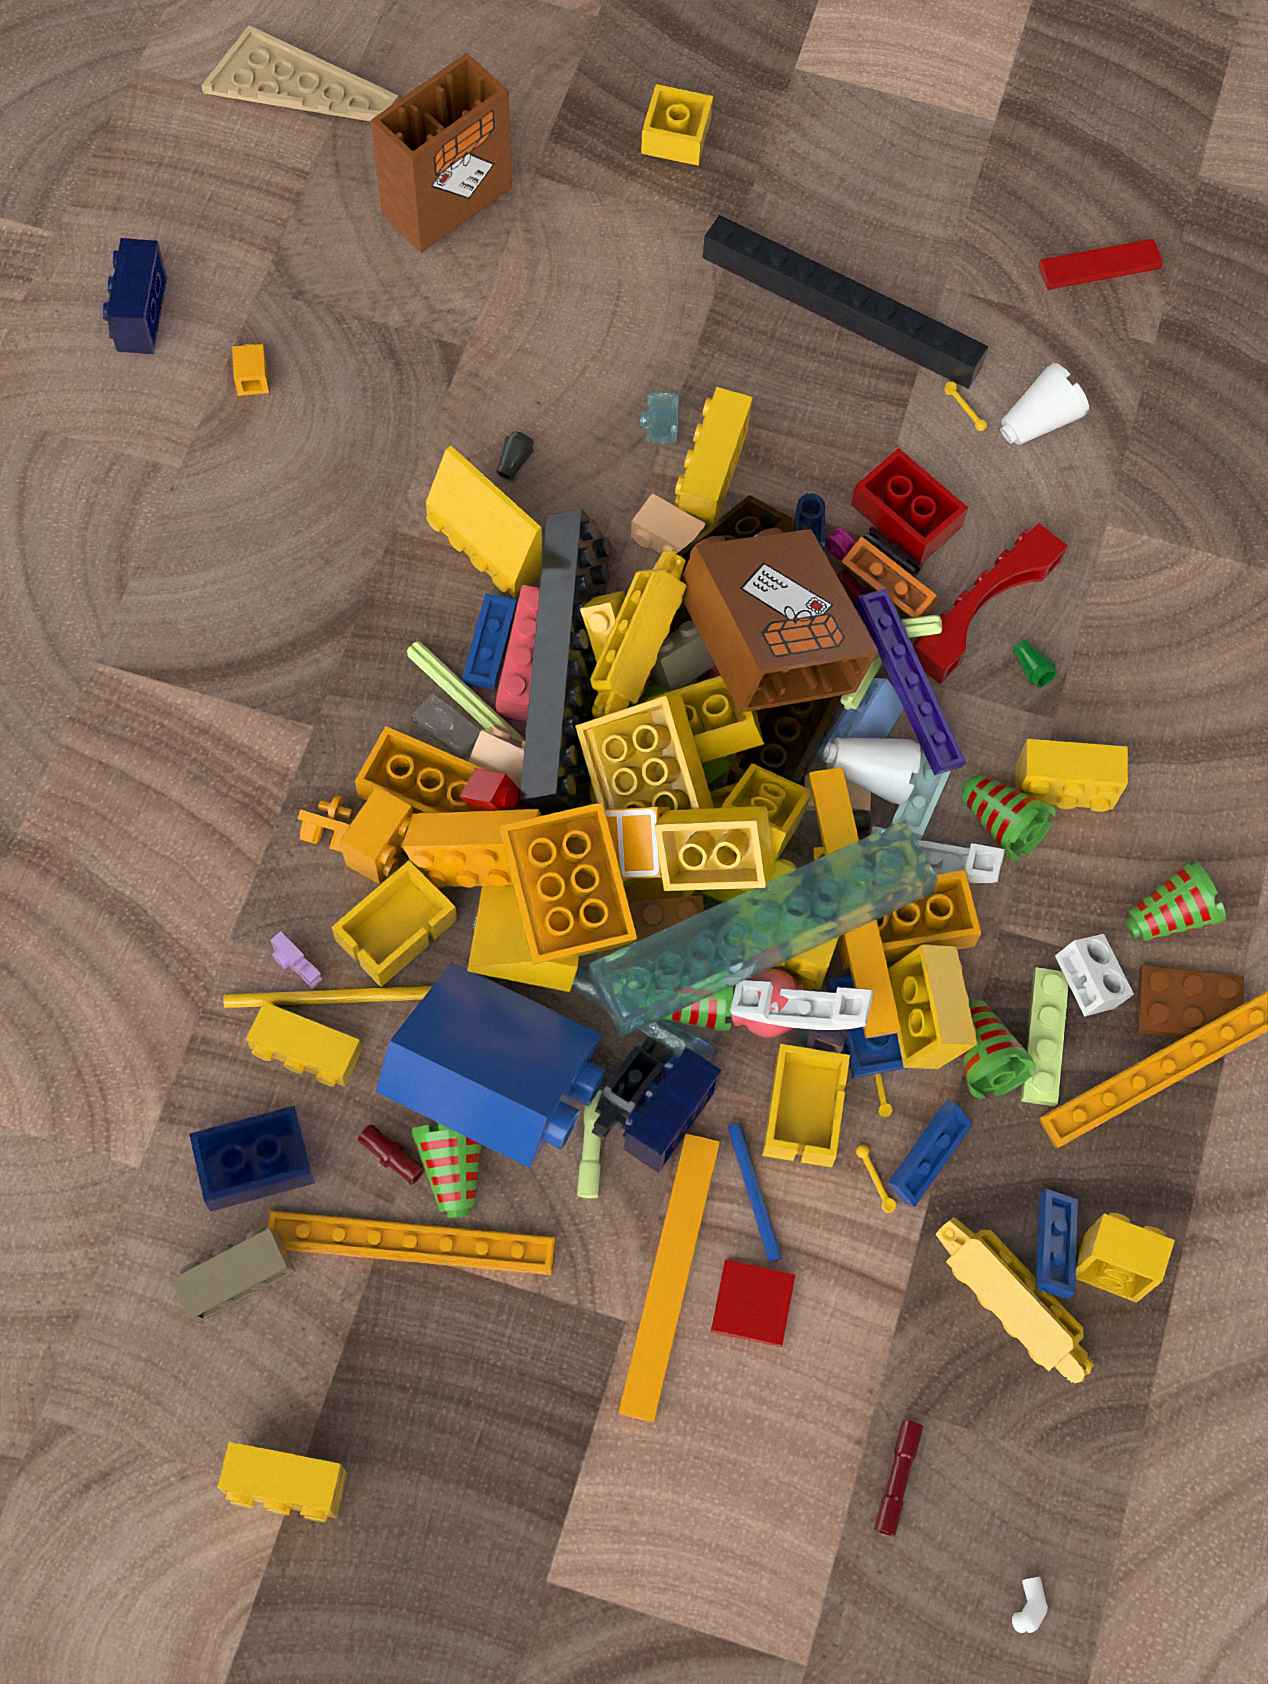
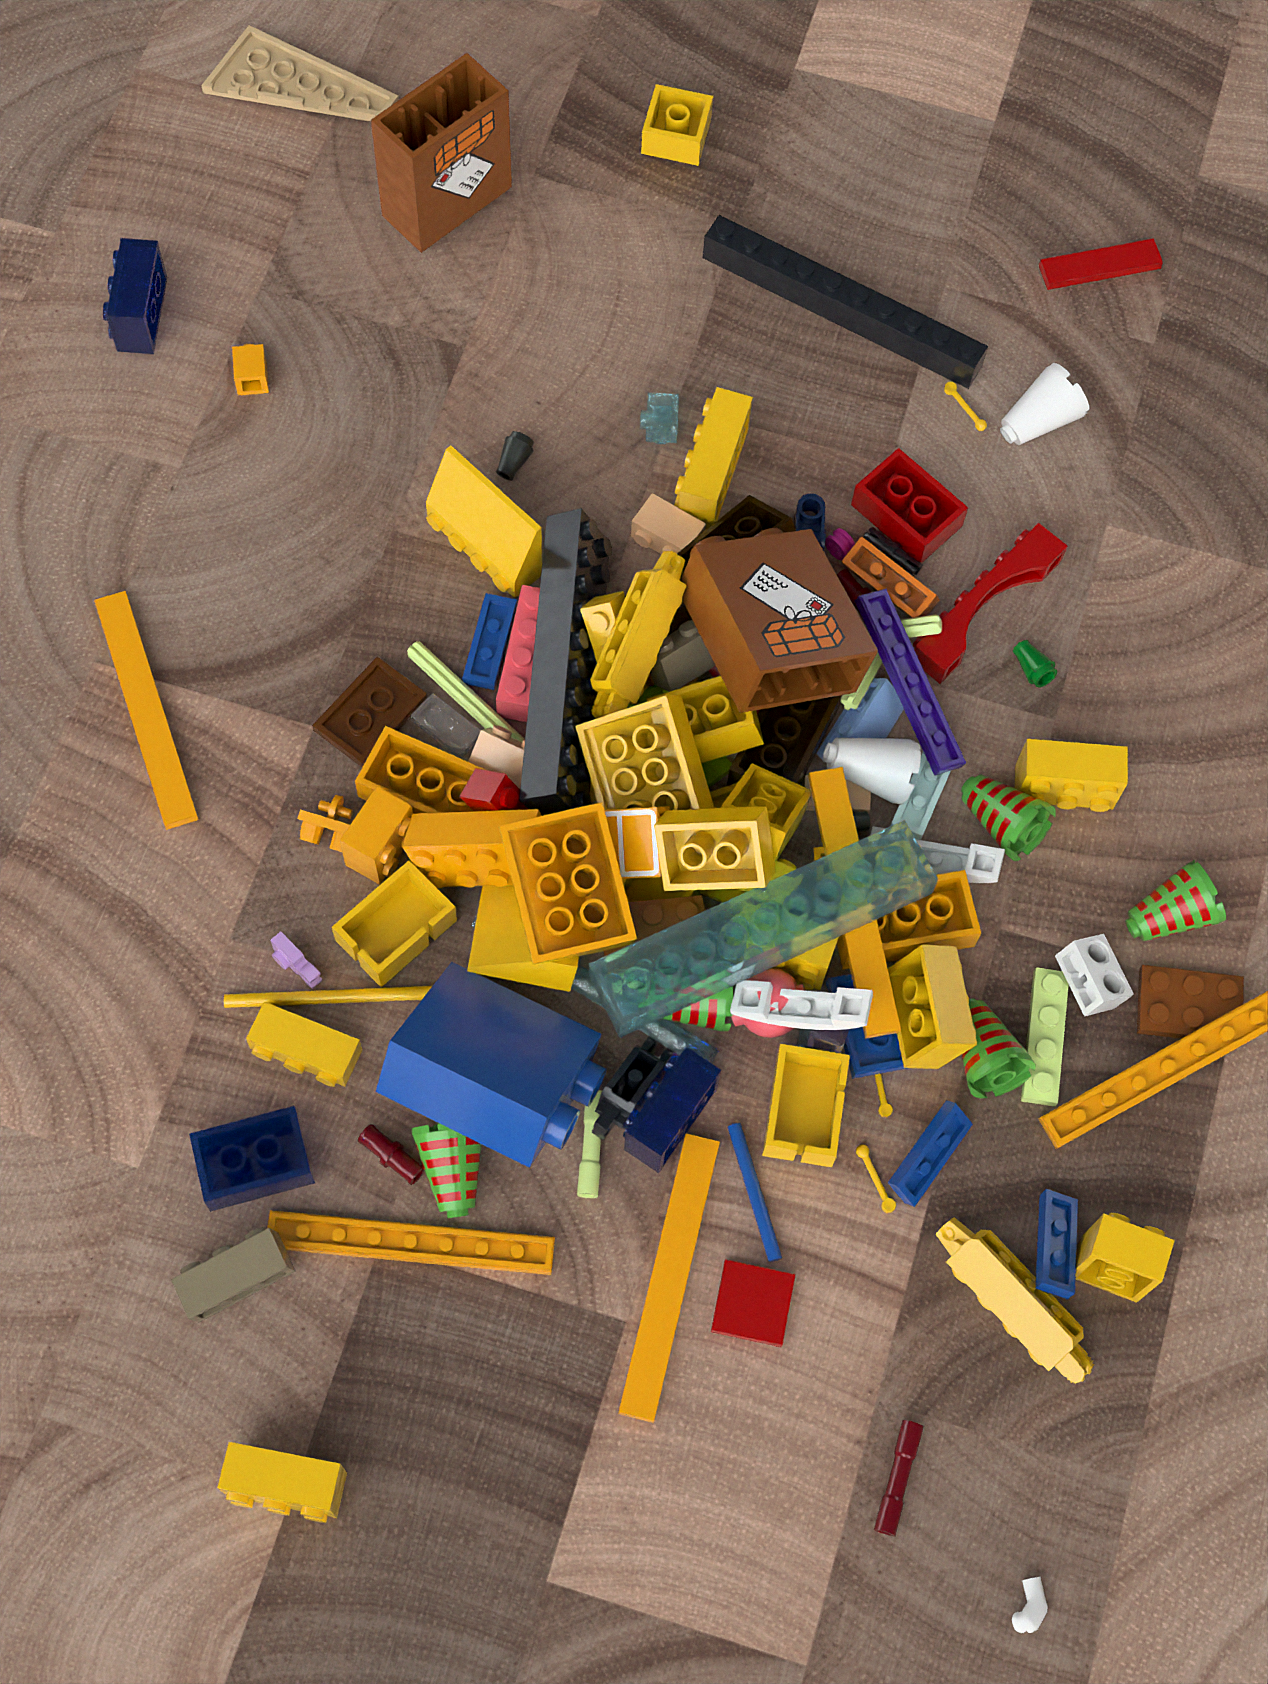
none -> light orange tile [94,591,199,830]
none -> reddish brown plate [312,657,428,767]

